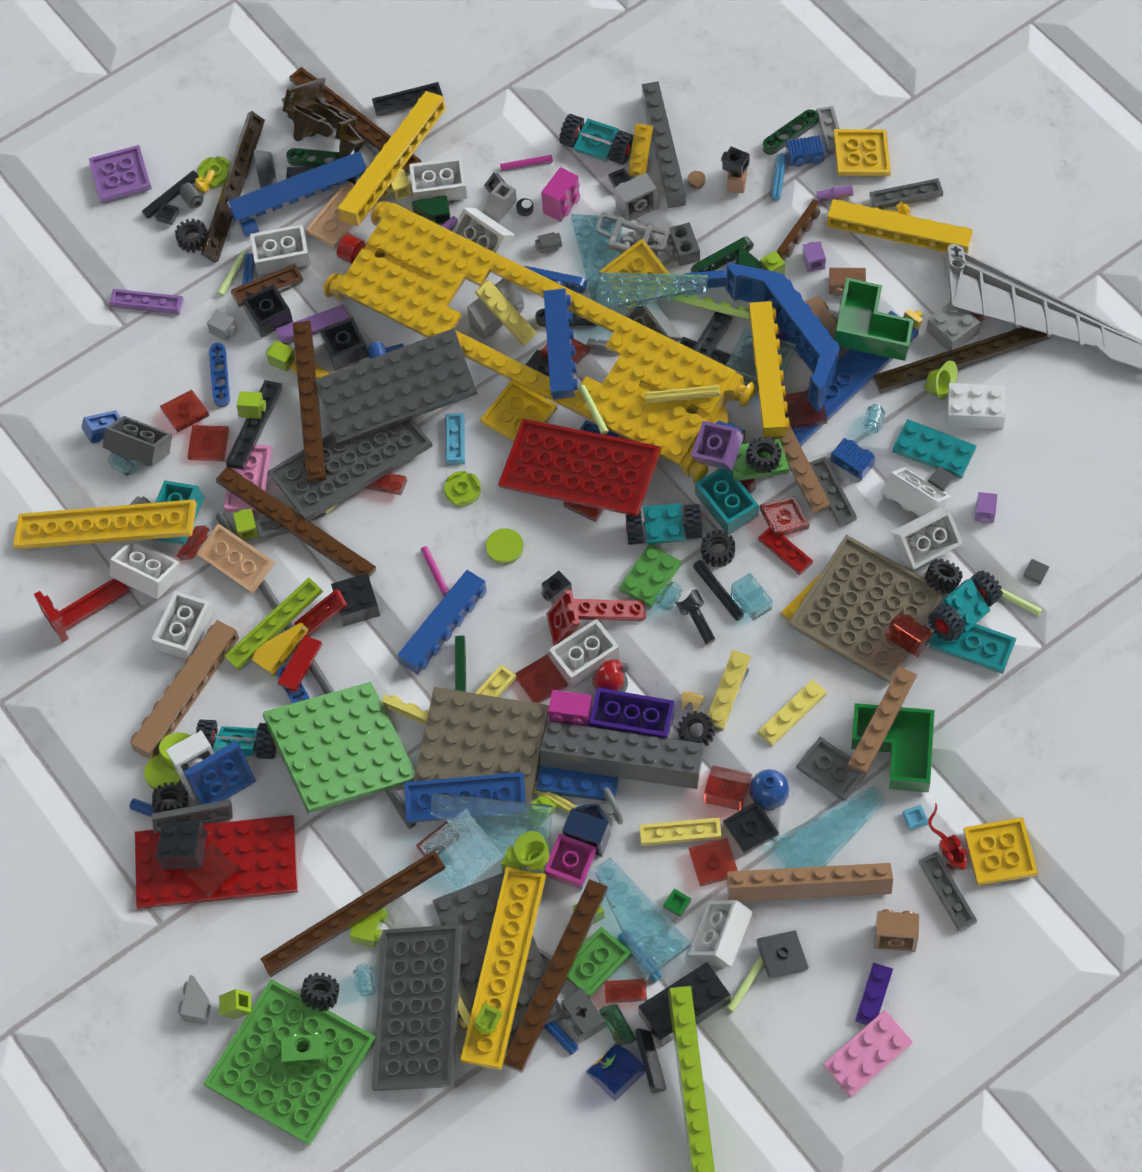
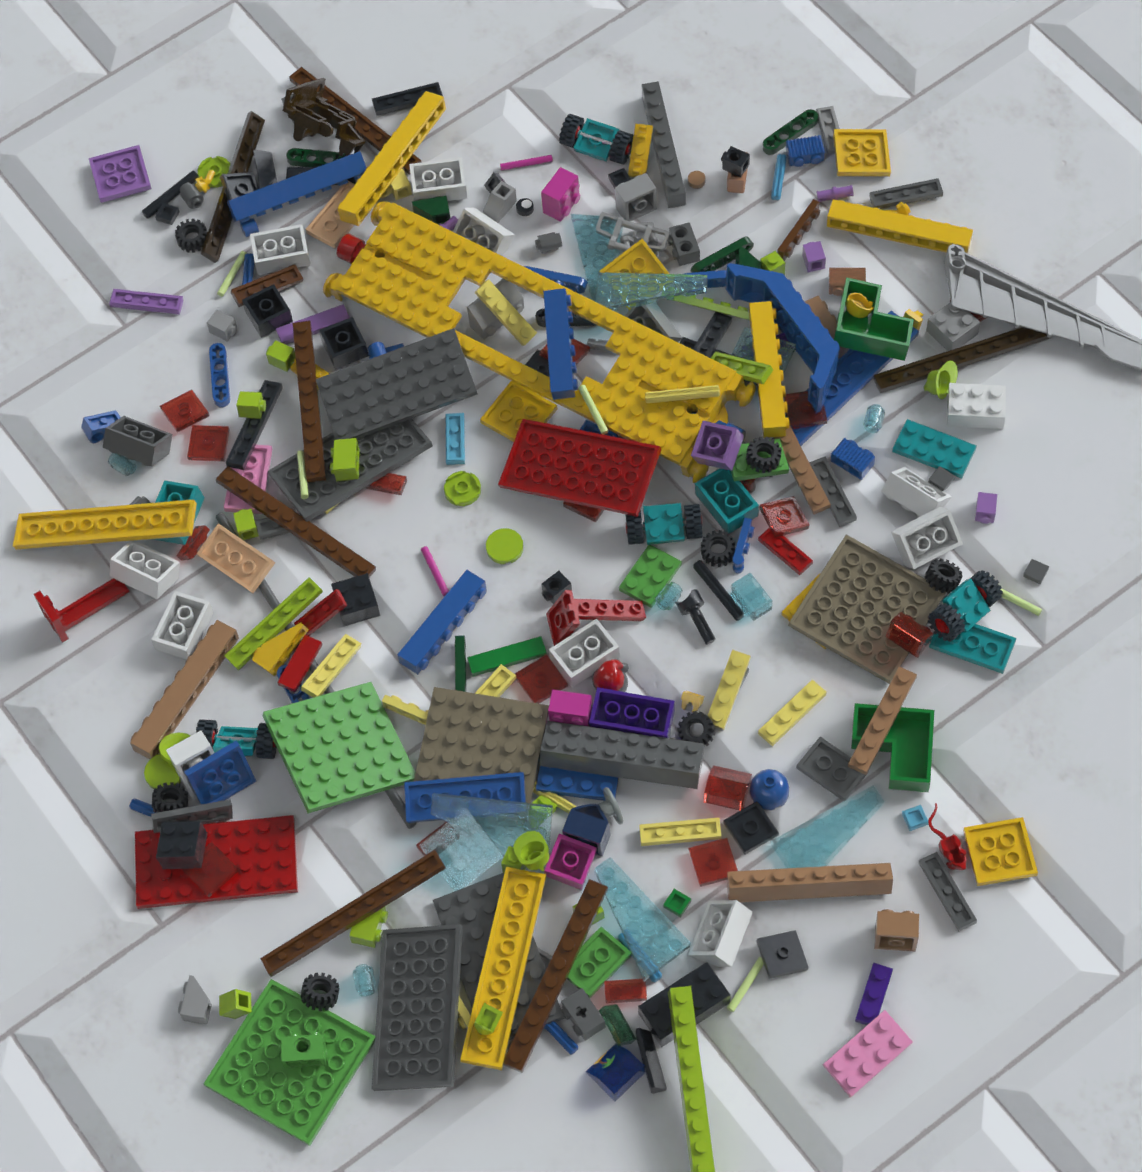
none -> black plate [220,172,259,201]
none -> yellowish green bar [297,450,309,499]
none -> light yellow plate [301,634,362,698]
none -> lime brick [330,438,360,481]
none -> green tile [467,636,547,676]
none -> lime plate [711,352,773,384]
none -> blue plate [733,518,755,573]
none -> yellow hair [845,293,874,318]

